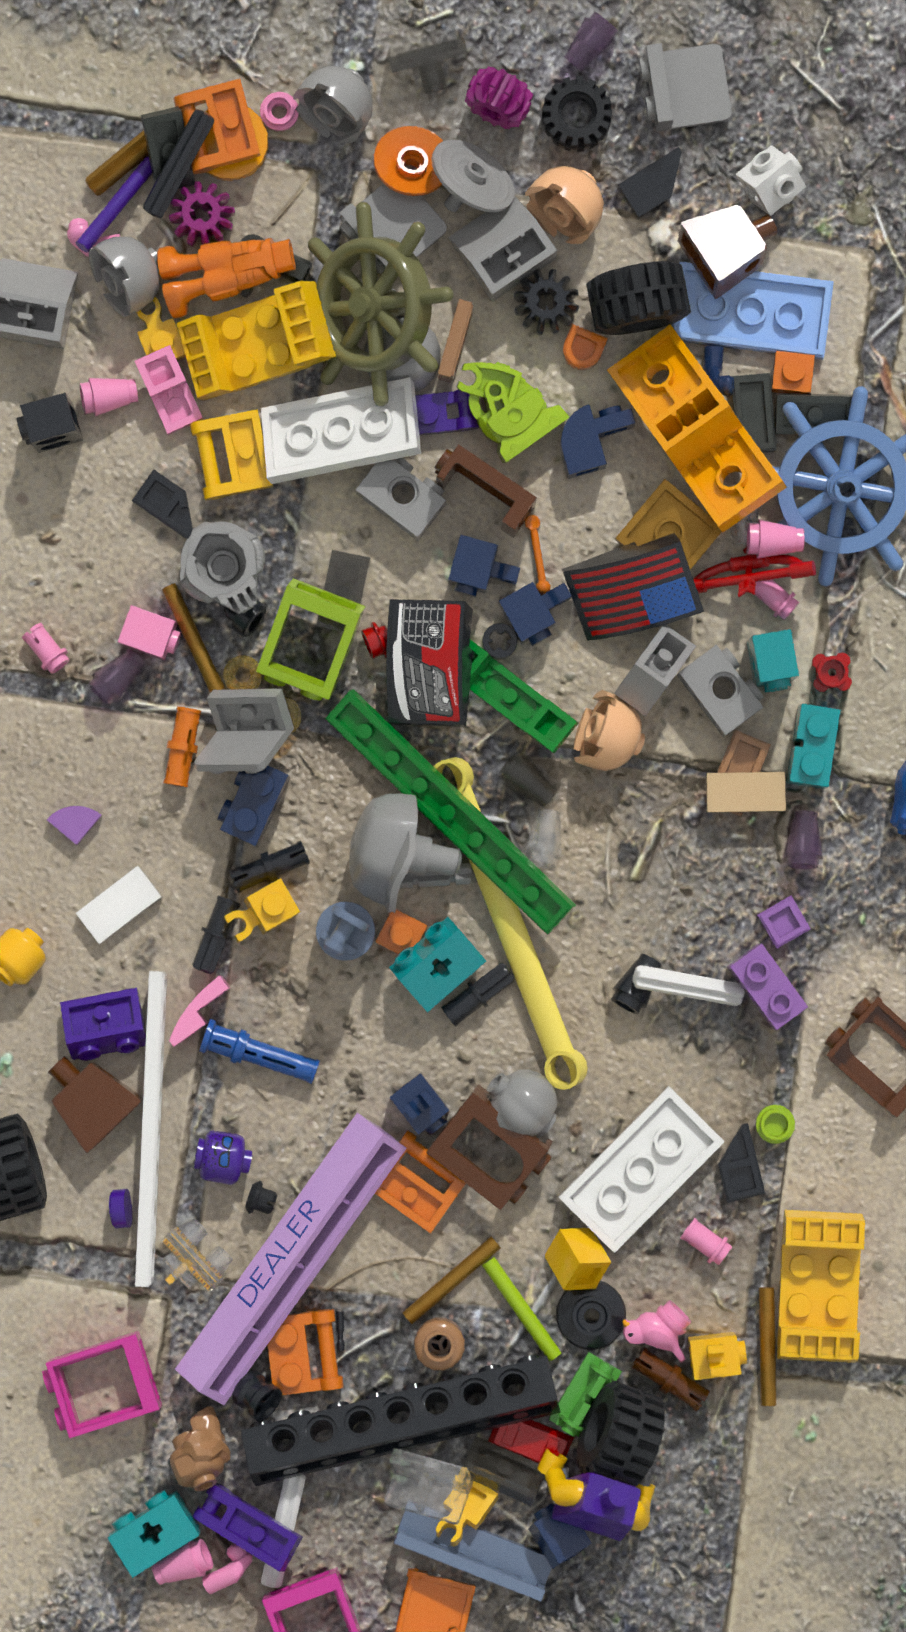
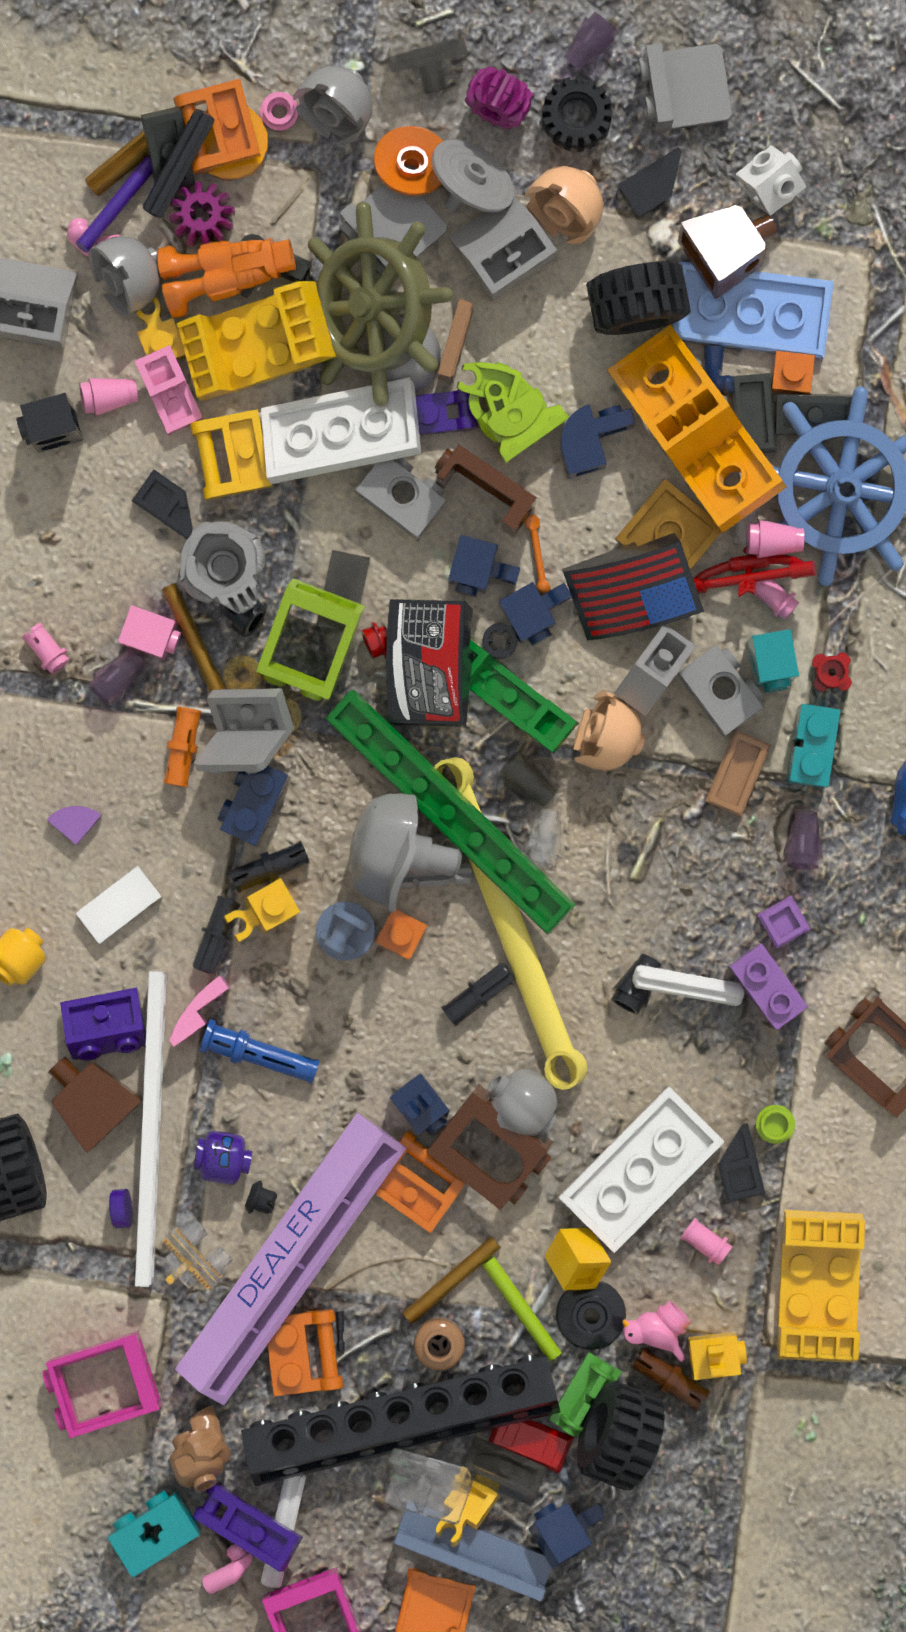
bright pink cone [152,1539,213,1585] -> none
black wheel [232,1371,282,1421] -> none
teal brick [389,917,486,1013] -> none
black gear [514,269,579,336] -> none
dark purple torso [537,1449,655,1541] -> none
orange tile [563,324,608,370] -> none
tan tile [706,772,786,813] -> none
pearl gold bar [759,1287,776,1406] -> none

